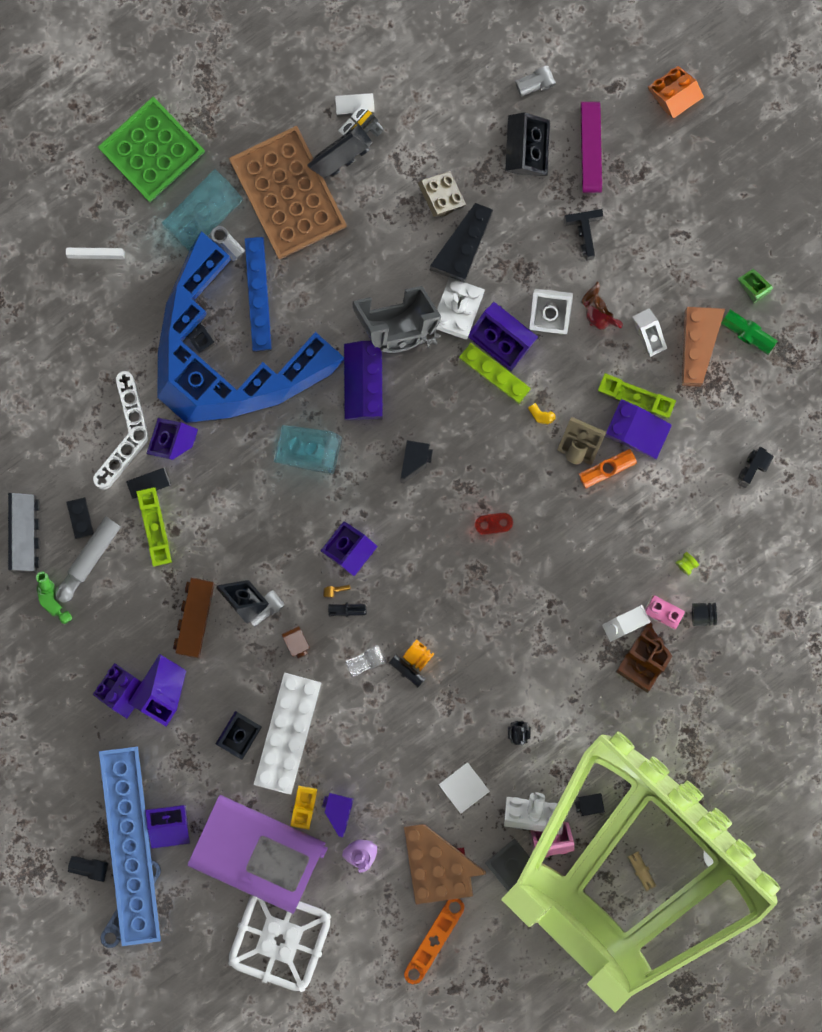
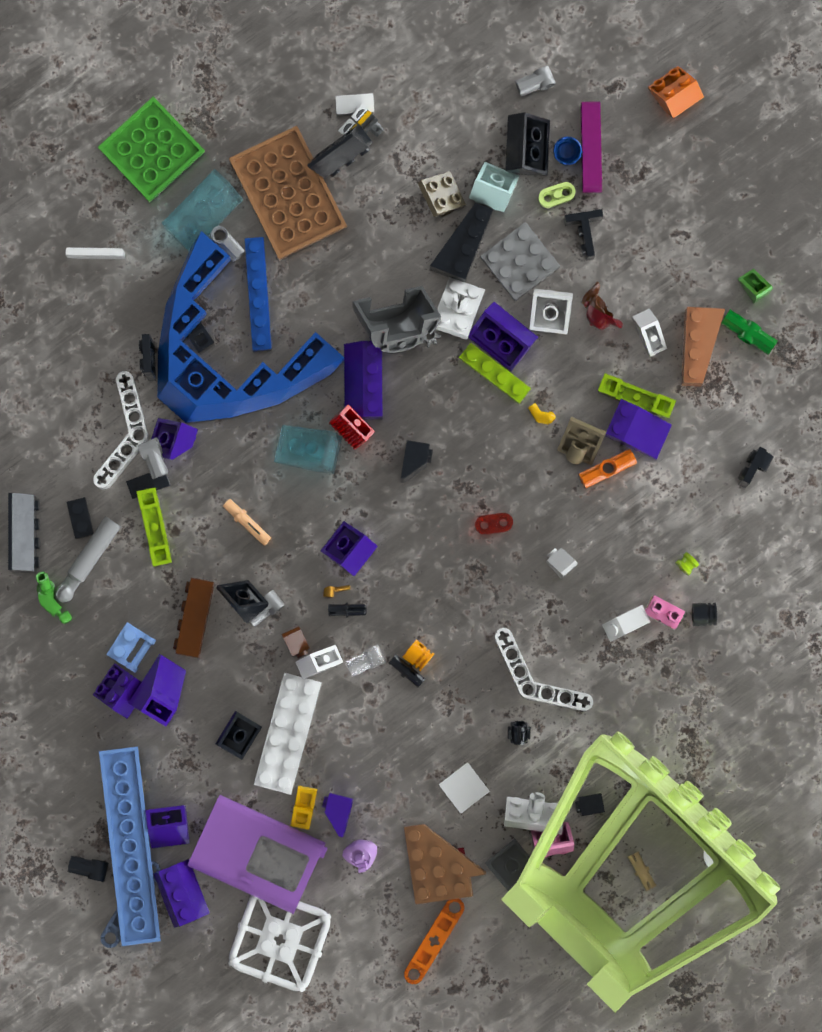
reddish brown slope [616,622,673,693] -> none
none -> light blue plate [106,622,156,673]
none -> light grey piece [138,438,169,479]
none -> black plate [139,334,156,381]
none -> dark purple slope [153,859,210,928]
none -> light nougat pin [223,499,272,546]
none -> white slope [296,645,343,679]
none -> red brick [329,404,375,449]
none -> light aqua slope [469,162,519,212]
none -> light grey plate [480,222,560,301]
none -> white beam [494,628,593,711]
none -> yellowish green plate [538,182,576,208]
none -> white slope [546,548,578,579]
none -> blue hair [553,137,582,165]

